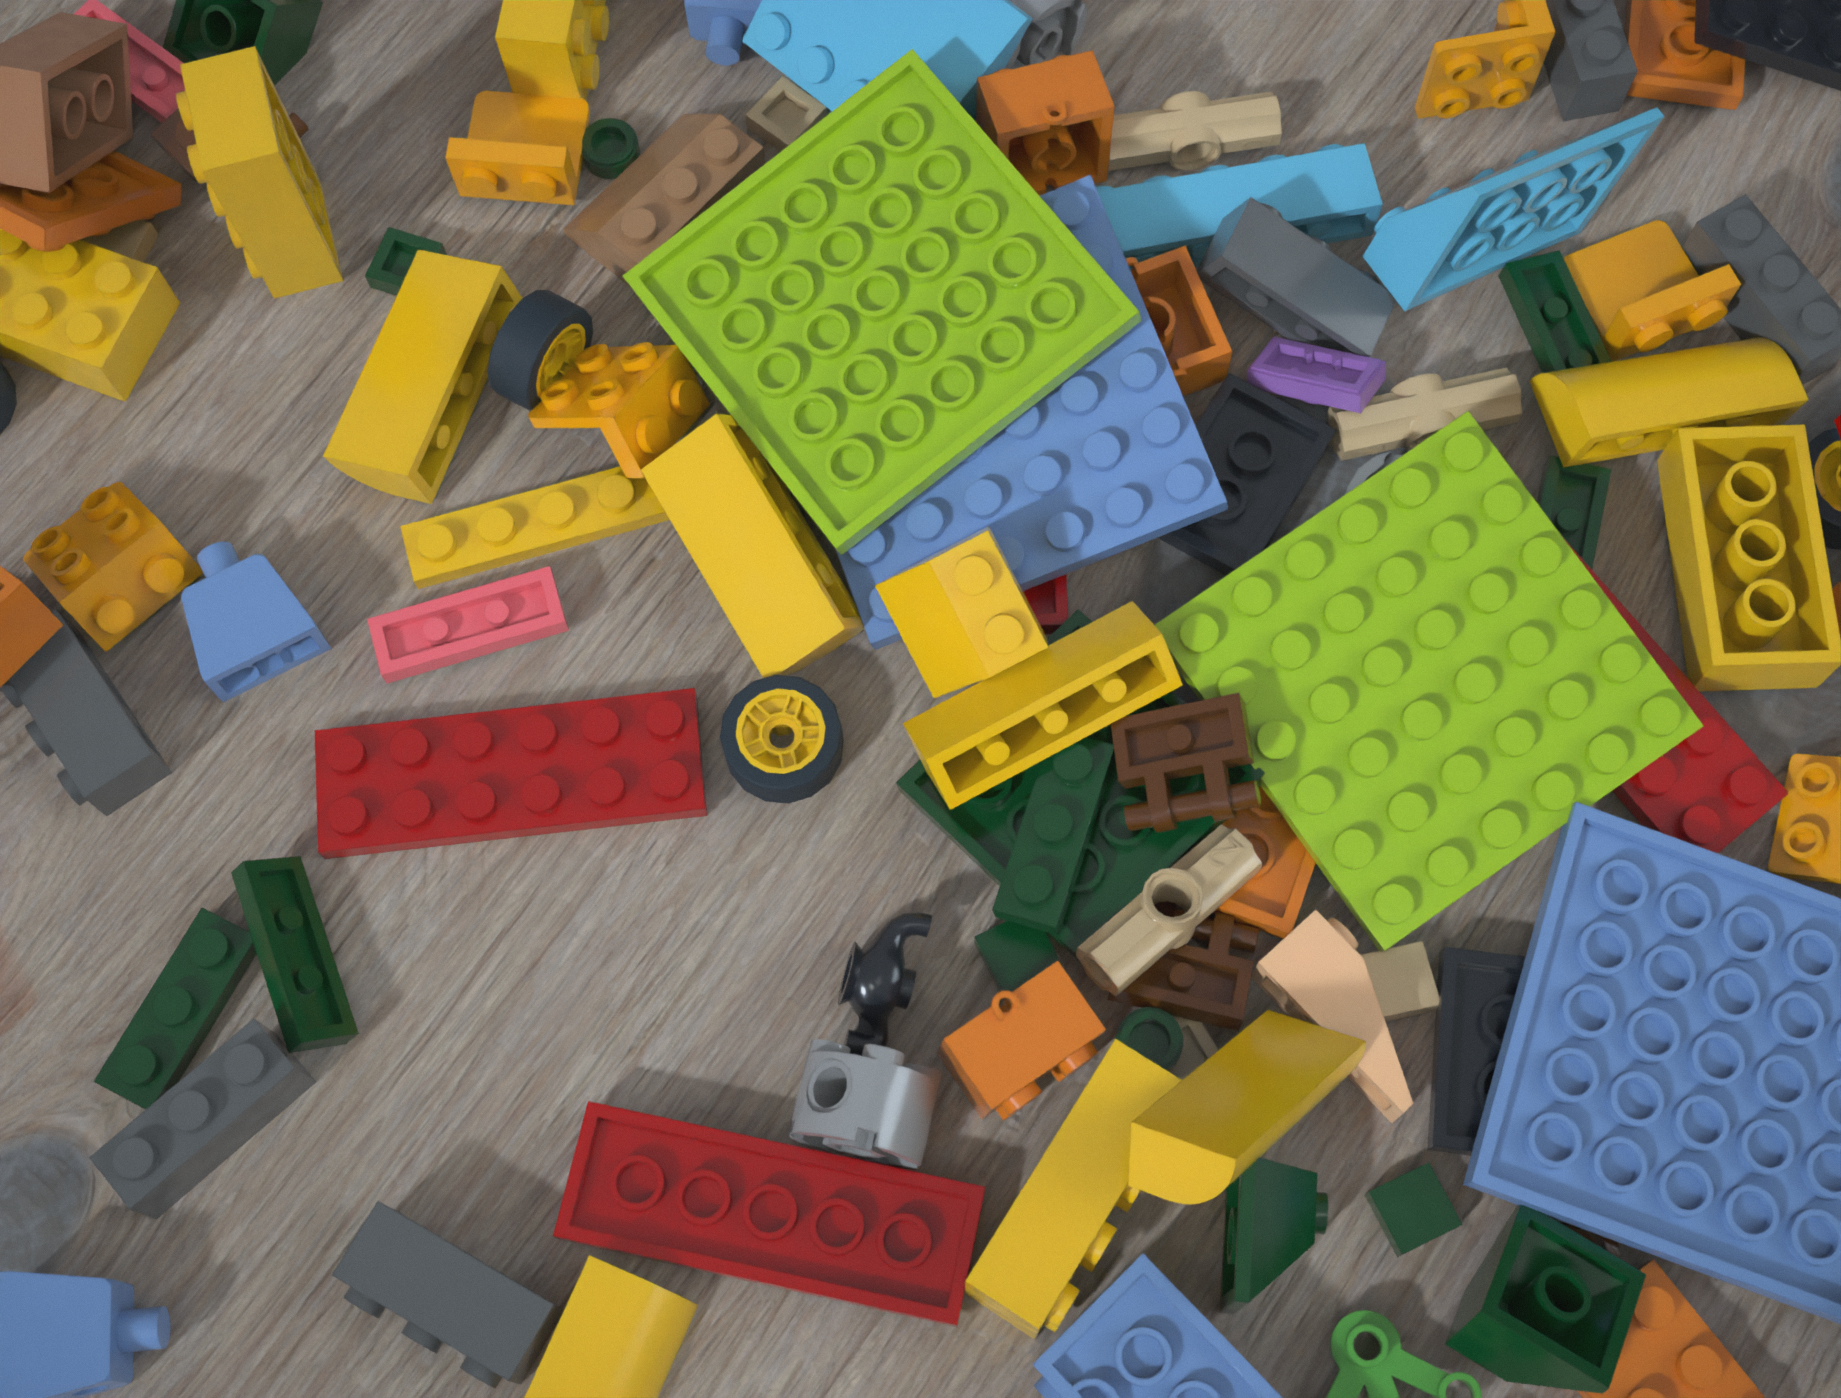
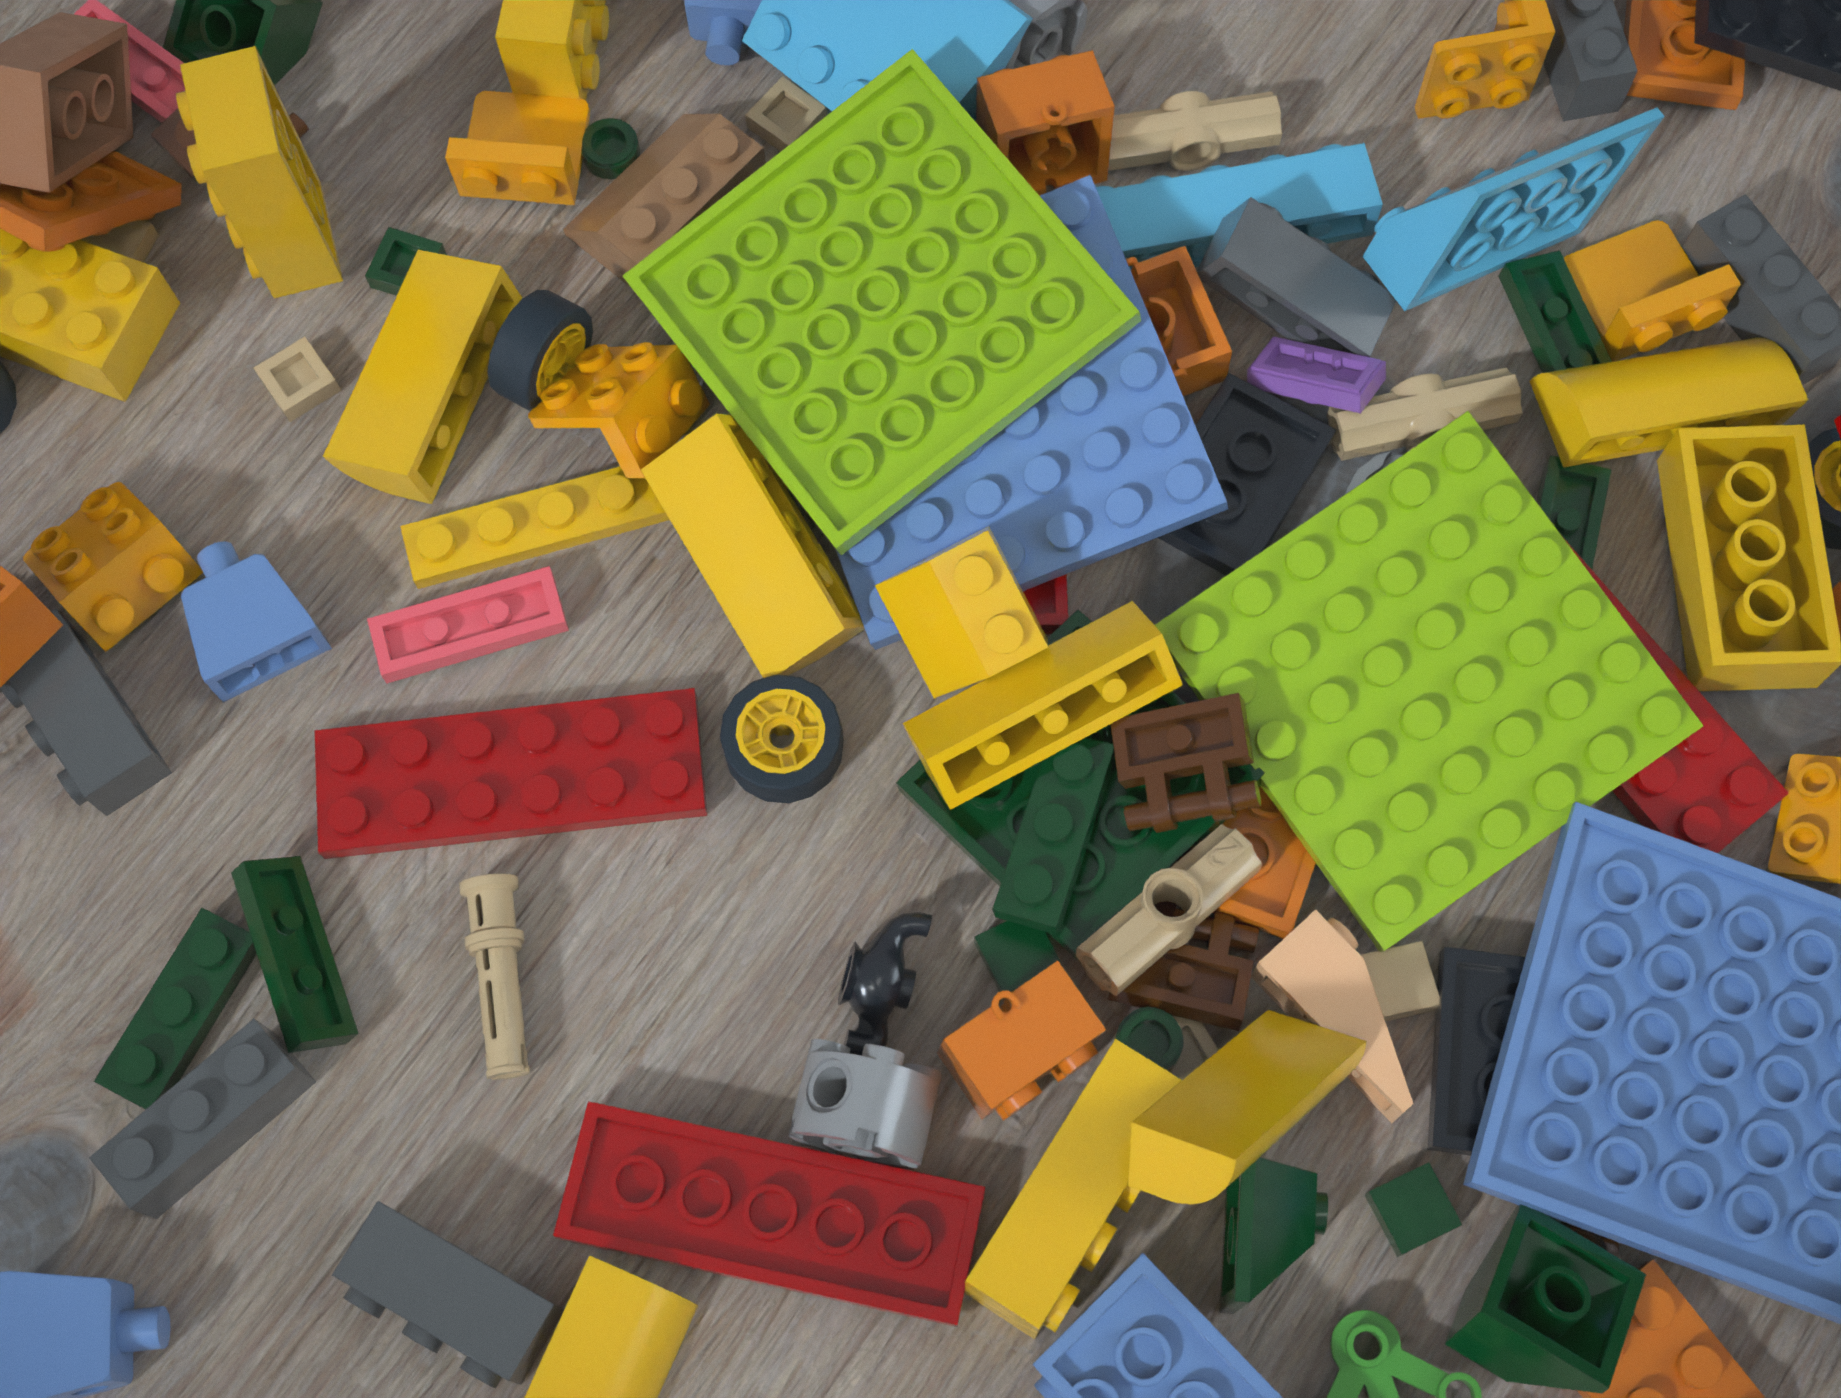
none -> tan tile [253,337,341,422]
none -> tan pin [459,874,530,1080]

